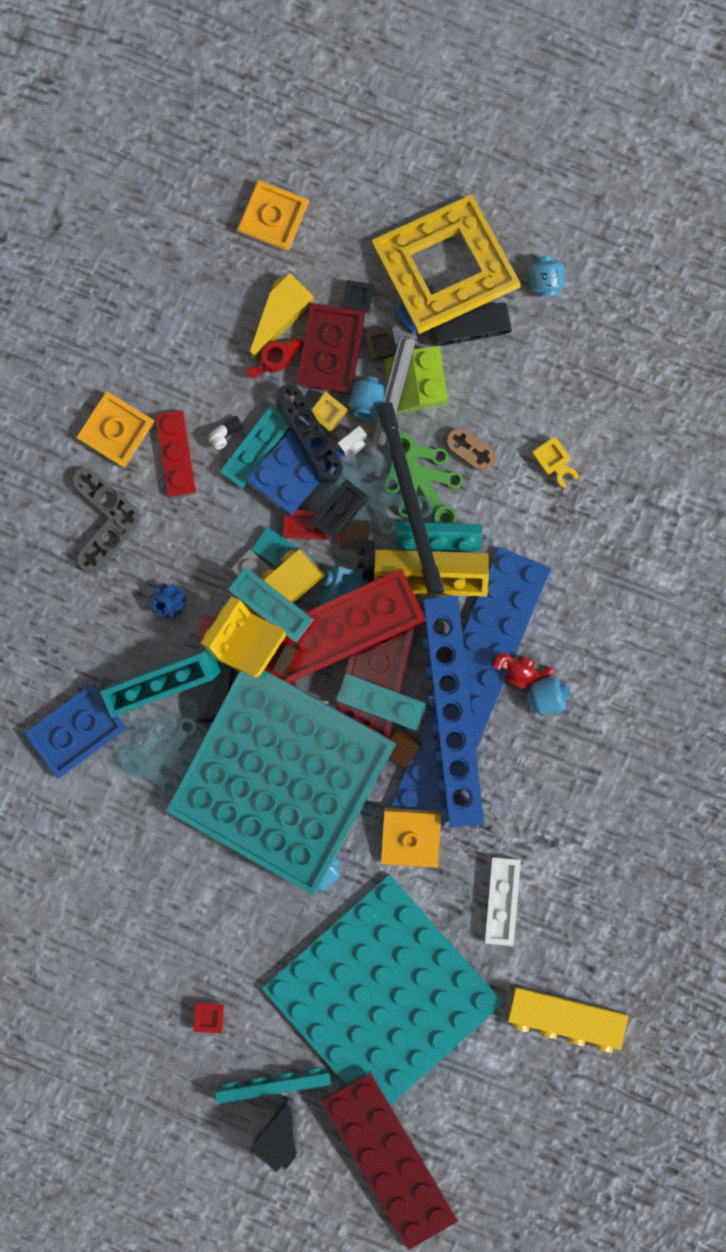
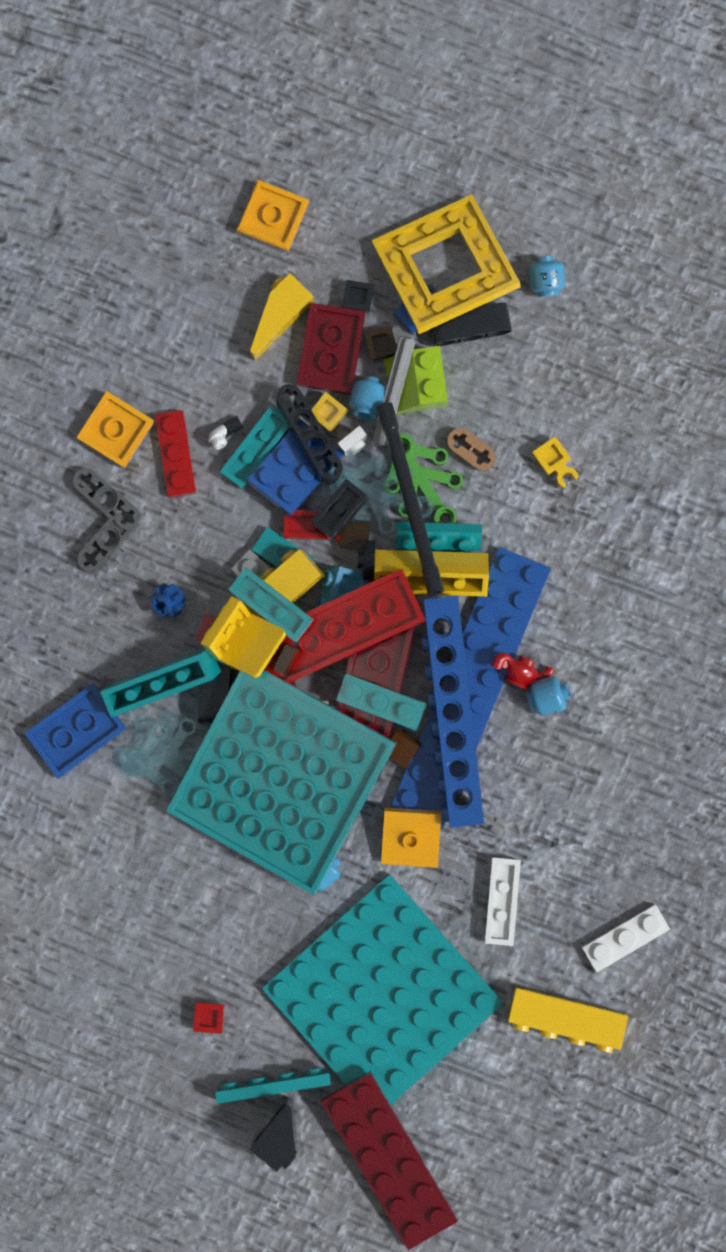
red piece [247,339,304,379] -> none
none -> white plate [581,904,670,973]

